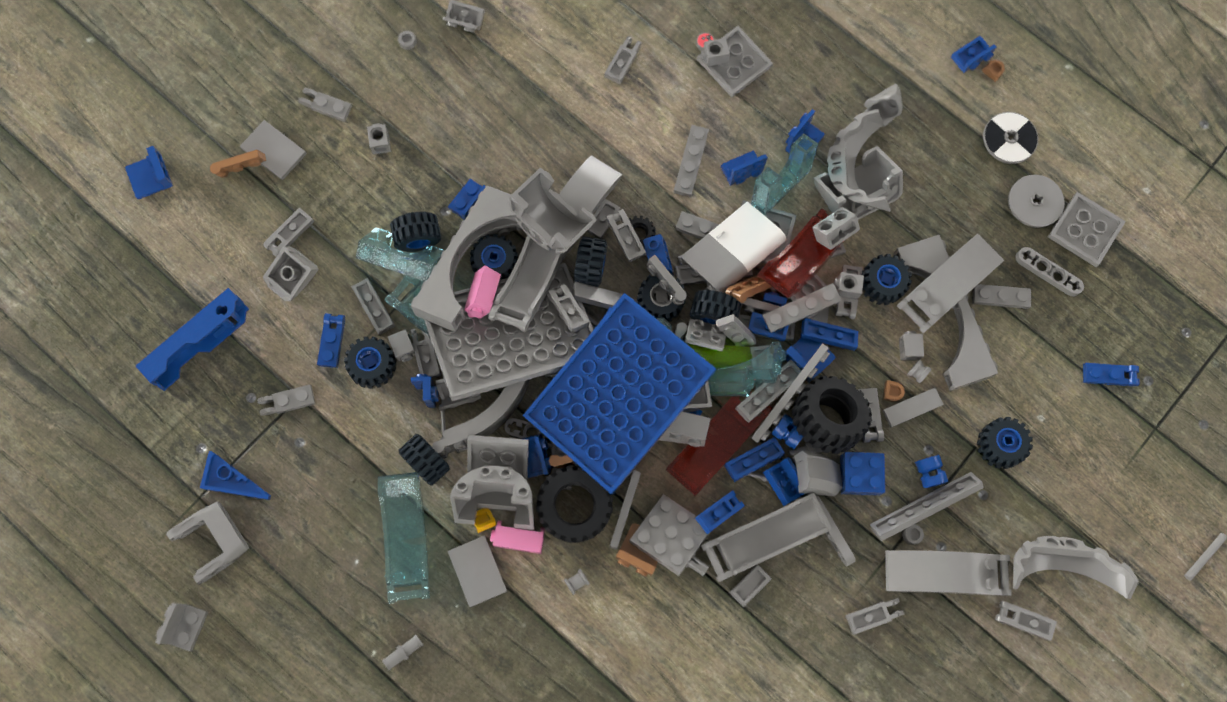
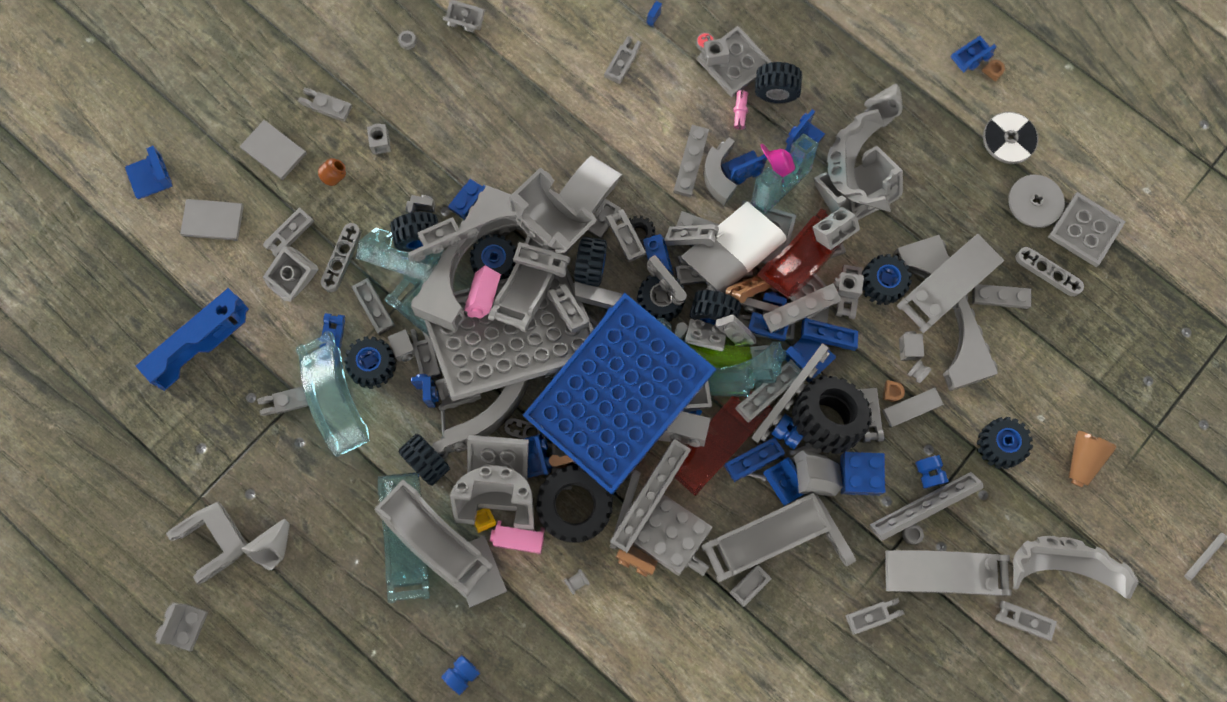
blue wing [200,451,271,500] -> none
medium nougat plate [210,150,267,178] -> none
light grey pin [382,635,423,671] -> none
blue plate [695,490,745,534] -> none
blue plate [1083,363,1140,386] -> none
none -> light grey tile [180,199,244,241]
none -> light grey hat [242,519,290,570]
none -> clear light blue windscreen [296,330,369,457]
none -> dark orange head [318,158,346,186]
none -> light grey beam [321,223,361,292]
none -> light grey windscreen [375,480,493,597]
none -> light grey bracket [406,195,436,213]
none -> light grey bracket [408,217,481,263]
none -> blue wheel [441,655,480,695]
none -> light grey plate [513,242,571,277]
none -> light grey plate [610,438,691,552]
none -> blue tile [647,1,662,27]
none -> light grey plate [664,224,719,246]
none -> light grey arch [703,137,737,206]
none -> bright pink pin [734,91,748,129]
none -> black wheel [755,62,802,103]
none -> dark pink piece [761,144,796,184]
none -> medium nougat cone [1069,431,1116,488]

